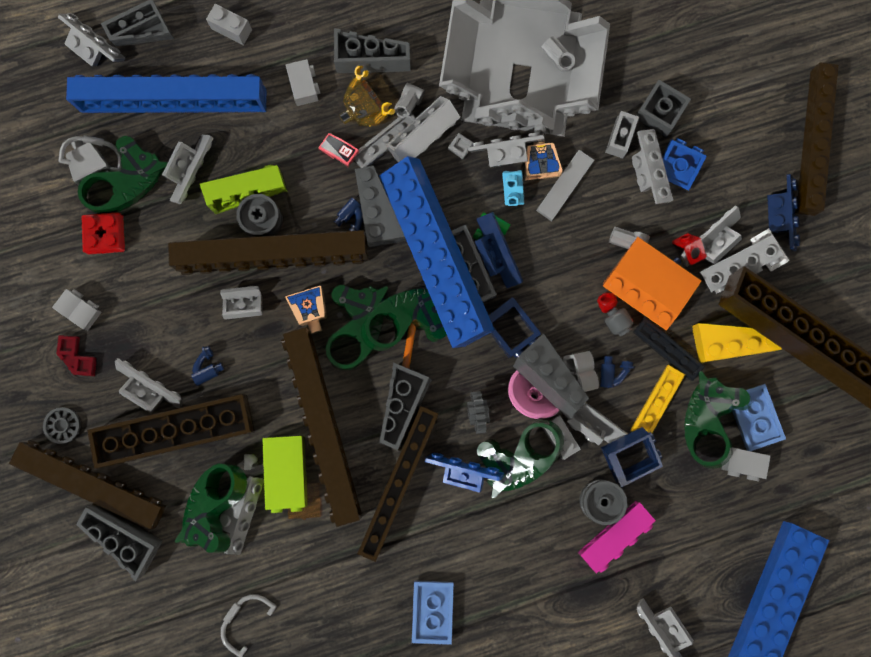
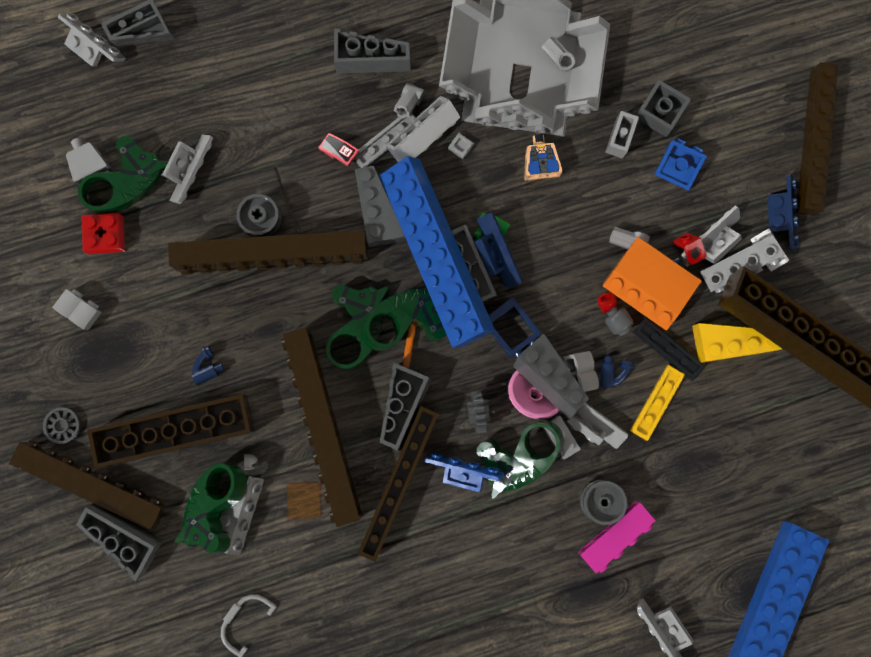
dark red tile [56,335,97,377] -> none
light grey piece [58,135,122,172] -> none
blue brick [66,74,267,113] -> none
light grey bracket [115,359,182,414] -> none
lime wedge [200,165,287,214] -> none
light grey brick [206,4,252,45] -> none
light grey bracket [220,286,262,319] -> none
lime brick [263,436,308,513] -> none
torso [285,285,327,334] -> none
light grey brick [286,59,320,106] -> none
dark blue plant [334,198,363,231] -> none
torso [339,66,395,126] -> none
medium blue plate [412,581,454,645] -> none
light grey bracket [468,132,545,167] -> none
medium azure hips [502,170,524,206] -> none
light grey tile [536,150,594,222] -> none
dark blue window [601,427,663,487] -> none
light grey bracket [632,129,673,204] -> none
dark green animal [684,371,752,469] -> none
light grey brick [721,447,770,482] -> none
medium blue plate [732,384,786,451] -> none

